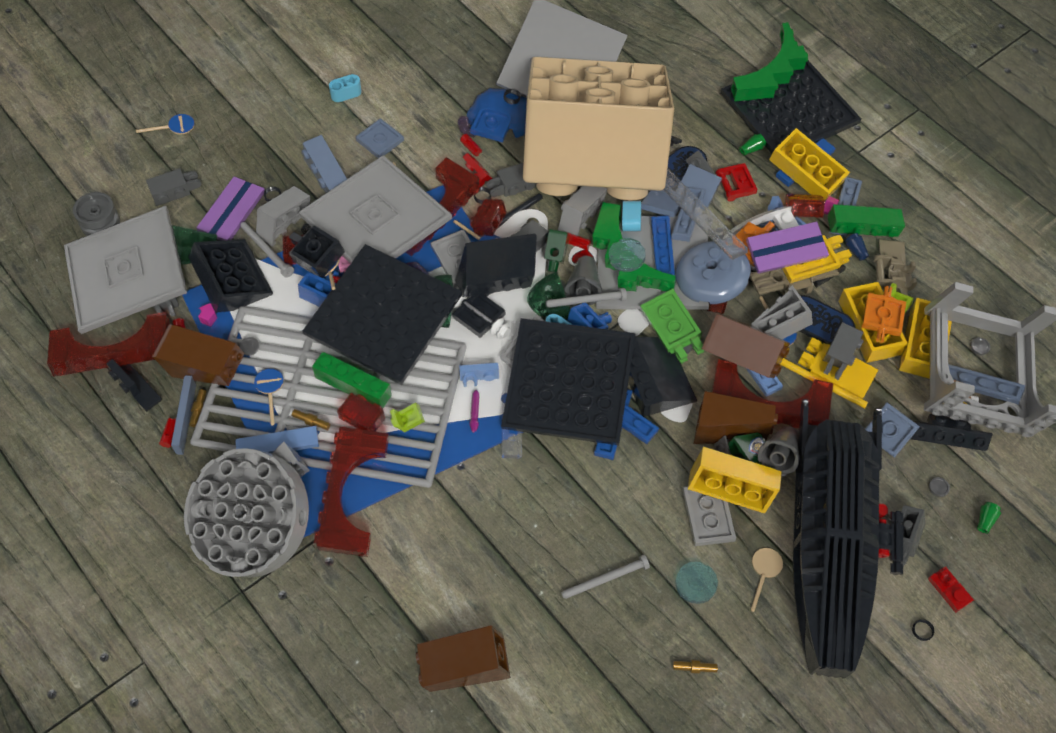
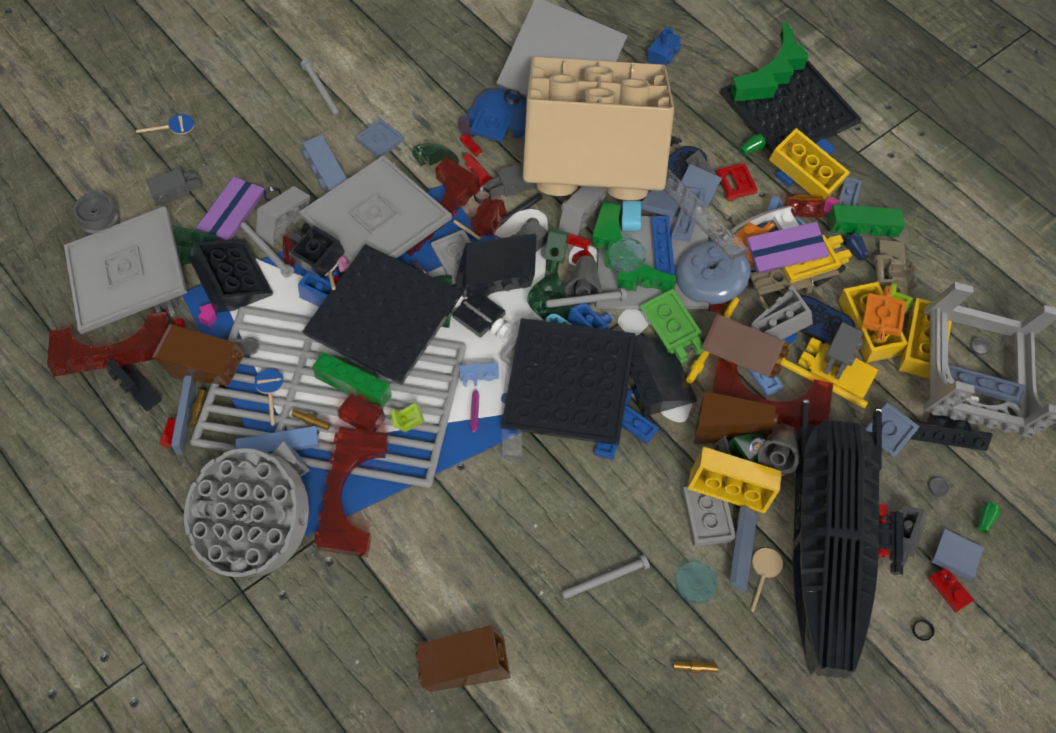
medium azure beam [329,74,362,102] -> none
none -> light grey bar [300,59,339,115]
none -> clear green brick [412,143,459,168]
none -> blue brick [647,28,681,66]
none -> yellow bar [686,297,739,383]
none -> sand blue tile [729,506,757,591]
none -> sand blue tile [932,529,984,581]

